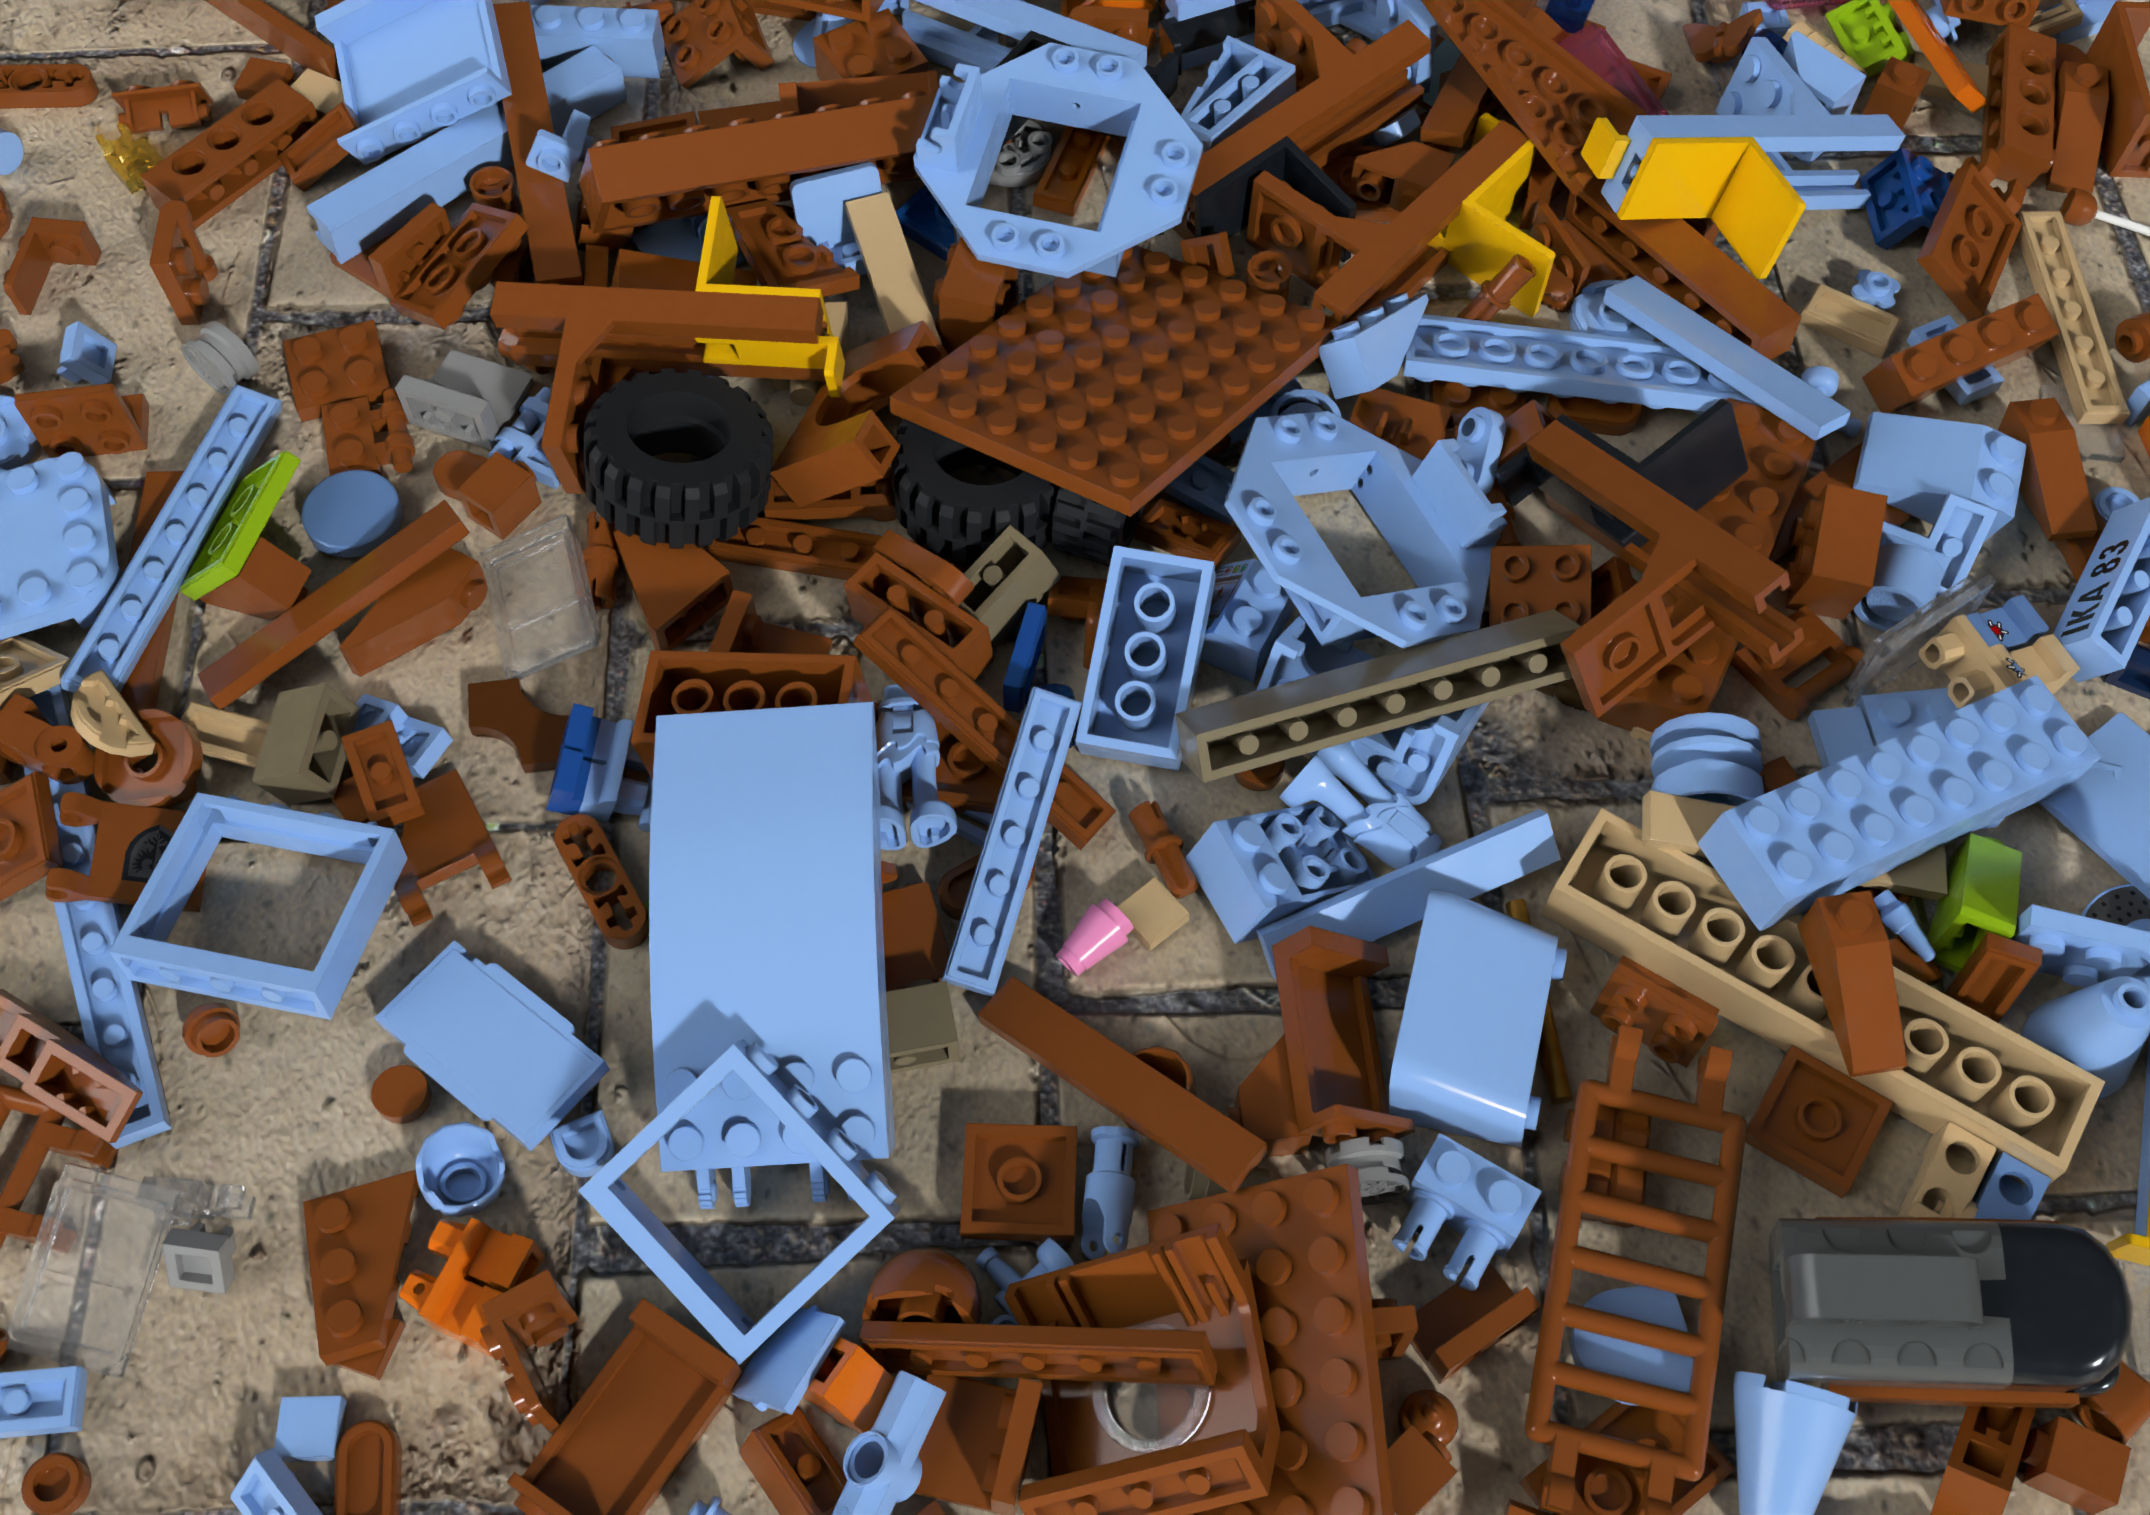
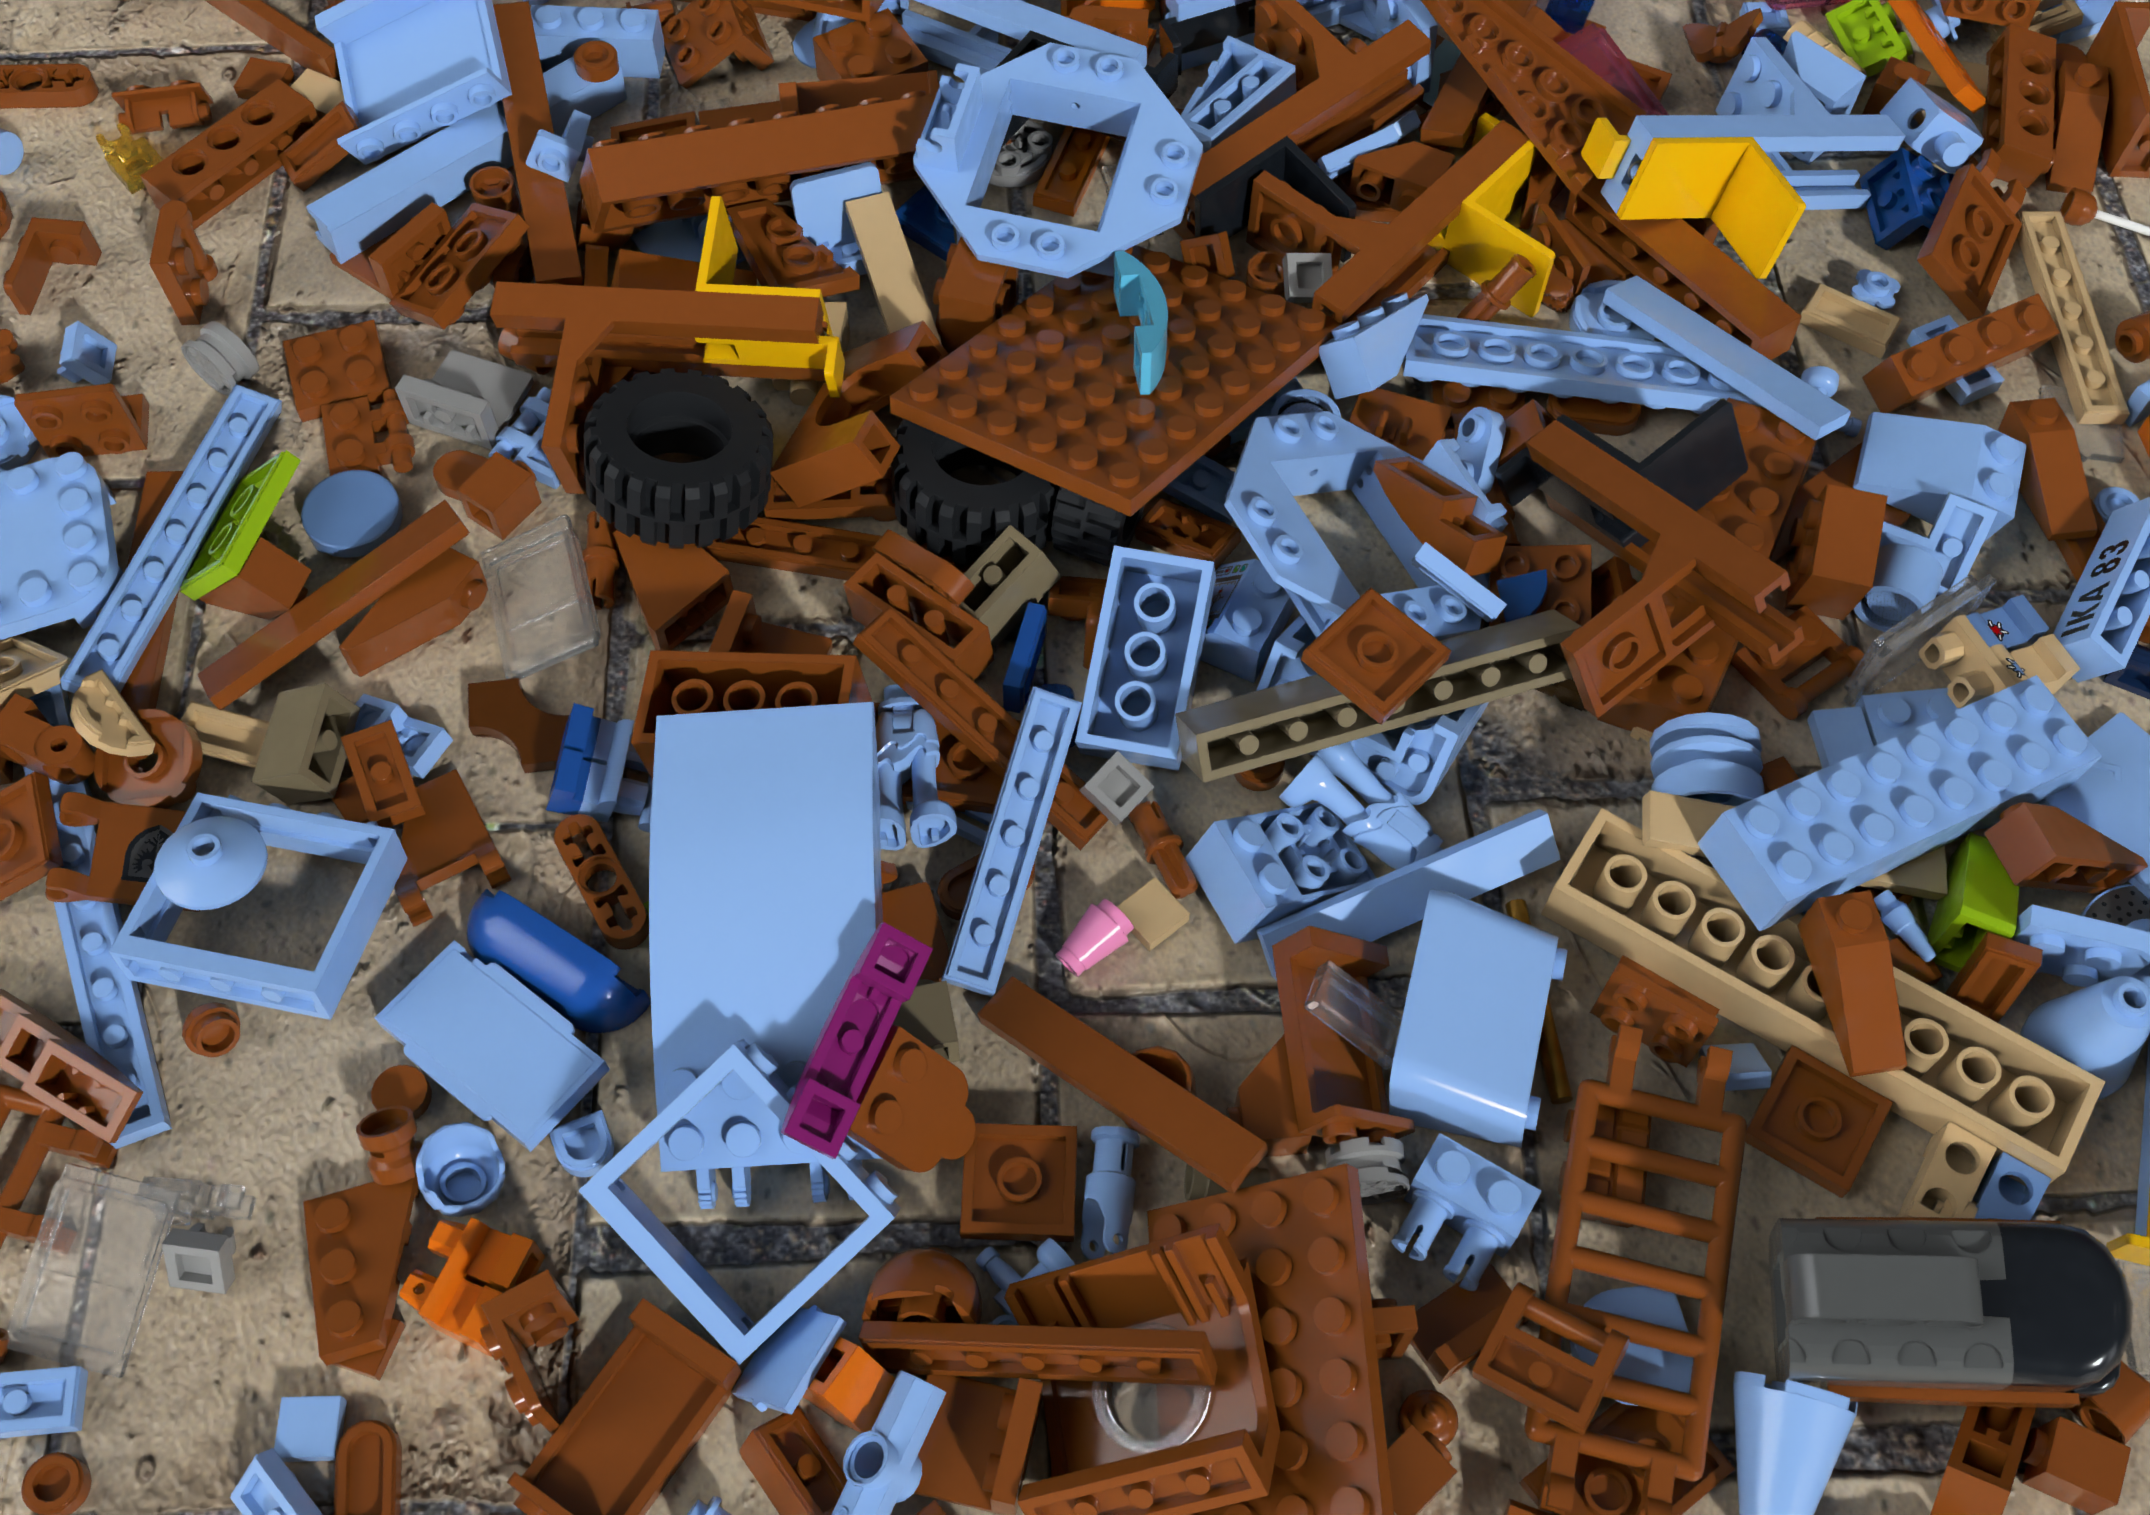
none -> light blue dish [154,816,268,910]
none -> dark orange wheel [356,1106,423,1185]
none -> blue brick [467,889,651,1033]
none -> dark orange tile [574,41,619,83]
none -> magenta slope [781,922,933,1159]
none -> dark orange plate [847,1025,976,1173]
none -> light grey tile [1079,751,1155,826]
none -> medium azure slope [1113,250,1168,395]
none -> light grey tile [1282,253,1333,303]
none -> dark orange tile [1301,587,1451,725]
none -> clear tile [1304,960,1403,1070]
none -> light blue tile [1315,125,1400,179]
none -> dark orange slope [1373,456,1507,576]
none -> light blue tile [1412,542,1507,622]
none -> dark orange plate [1472,1282,1630,1436]
none -> blue tile [1496,569,1548,622]
none -> light blue tile [1699,1043,1772,1091]
none -> light blue torso [1879,77,1984,174]
none -> dark orange slope [1984,802,2148,894]

